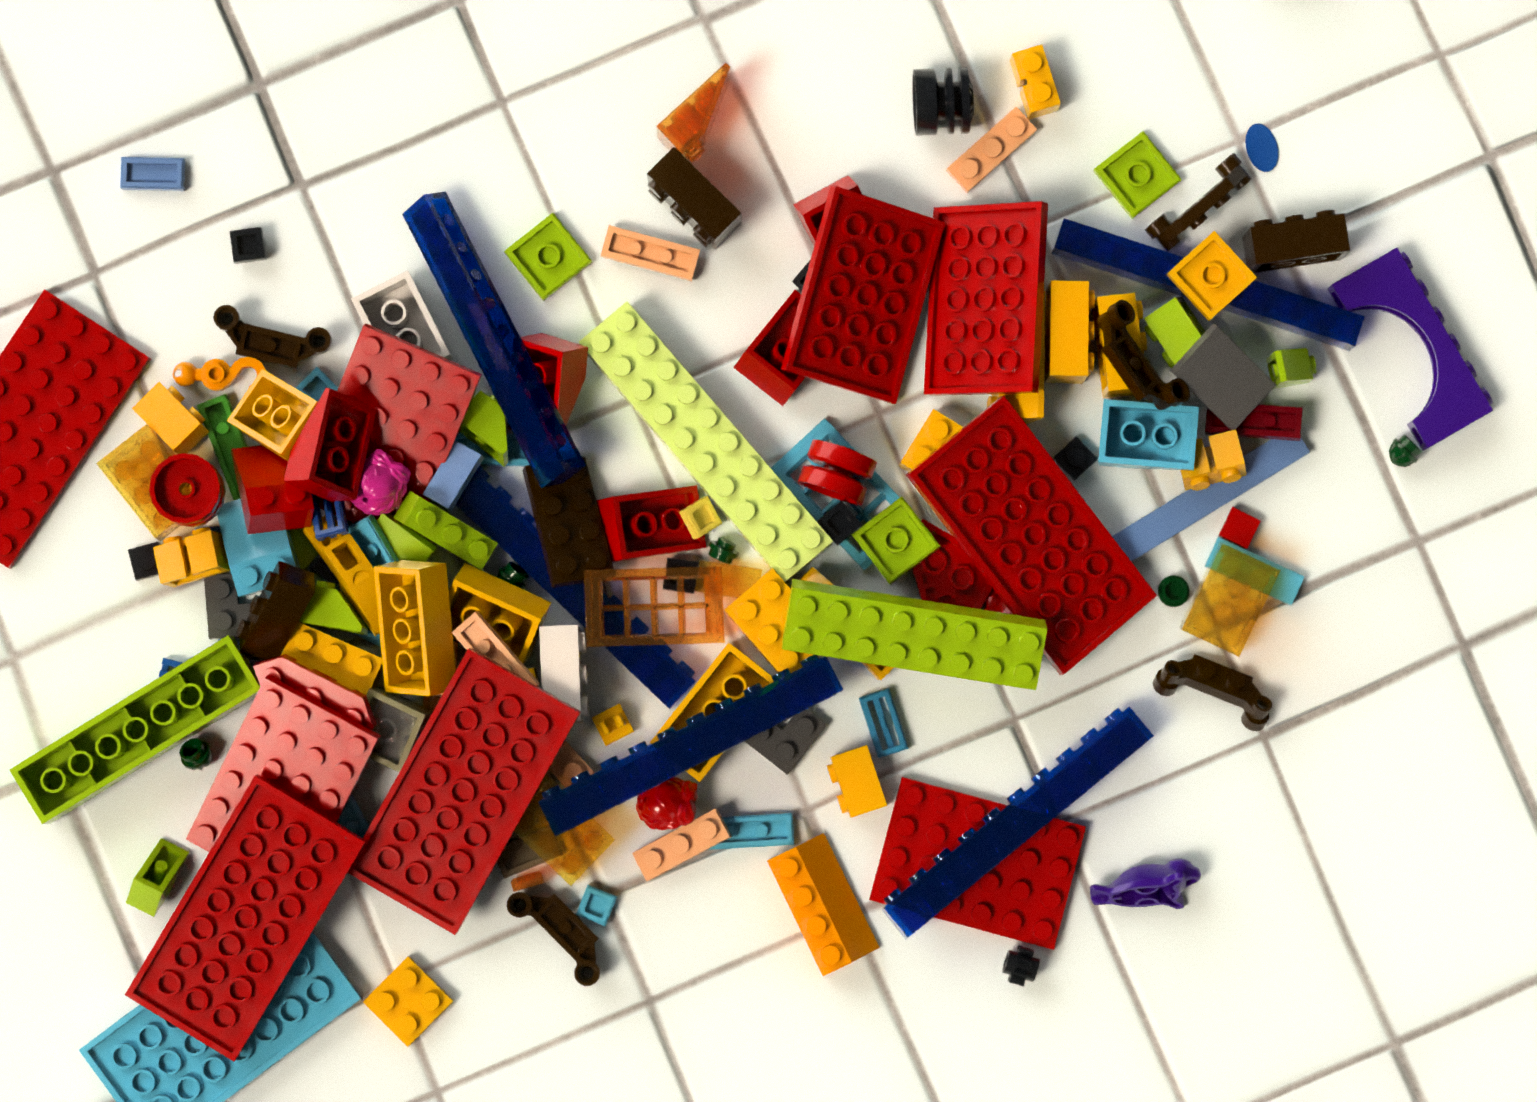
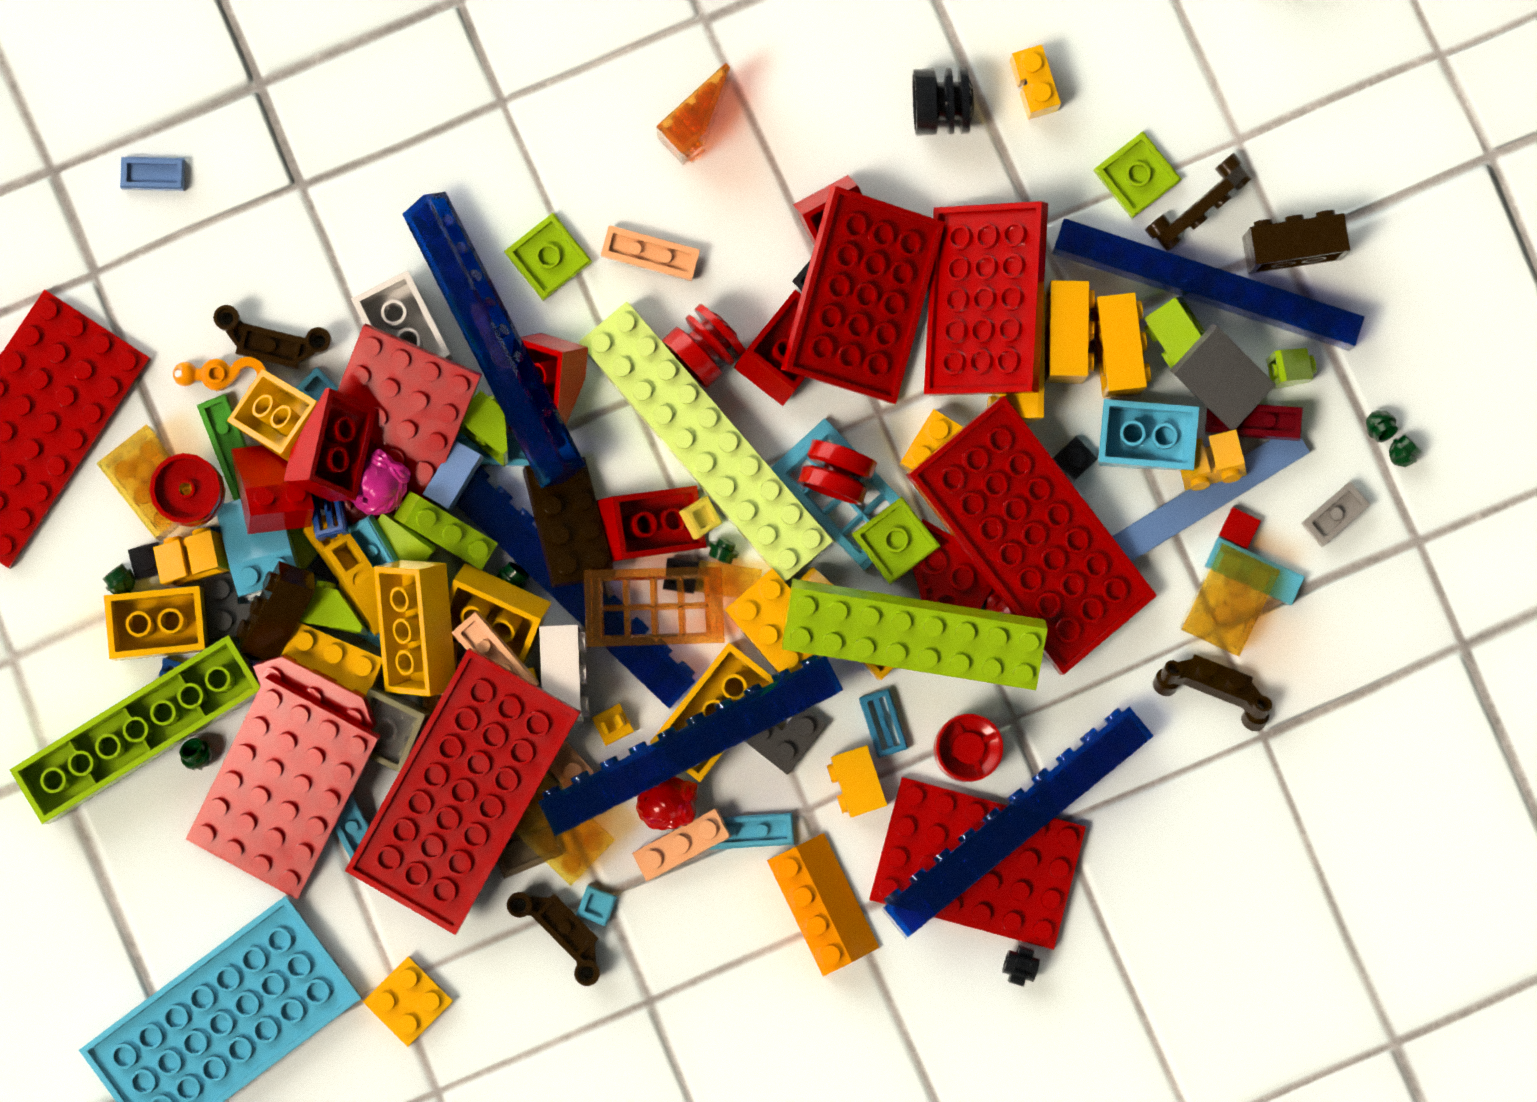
red plate [125,774,367,1062] -> none
lime slope [126,838,189,917] -> none
yellow piece [132,382,209,454] -> none
black plate [230,227,266,264] -> none
clear orange tile [511,871,546,892] -> none
dark brown brick [647,147,742,249] -> none
black plate [817,501,862,546] -> none
light nougat plate [946,107,1037,193] -> none
dark purple animal [1090,858,1201,909] -> none
dark brown plate [1098,300,1190,410] -> none
dark green plate [1158,575,1190,607] -> none
yellow plate [1166,231,1257,321] -> none
blue sticker [1245,124,1278,172] -> none
dark purple arch [1327,248,1493,451] -> none
none -> dark green plate [102,563,136,594]
none -> yellow brick [104,586,210,661]
none -> red wheel [662,304,745,388]
none -> red wheel [933,714,1003,782]
none -> light grey plate [1301,481,1370,547]
none -> dark green plate [1366,410,1398,442]

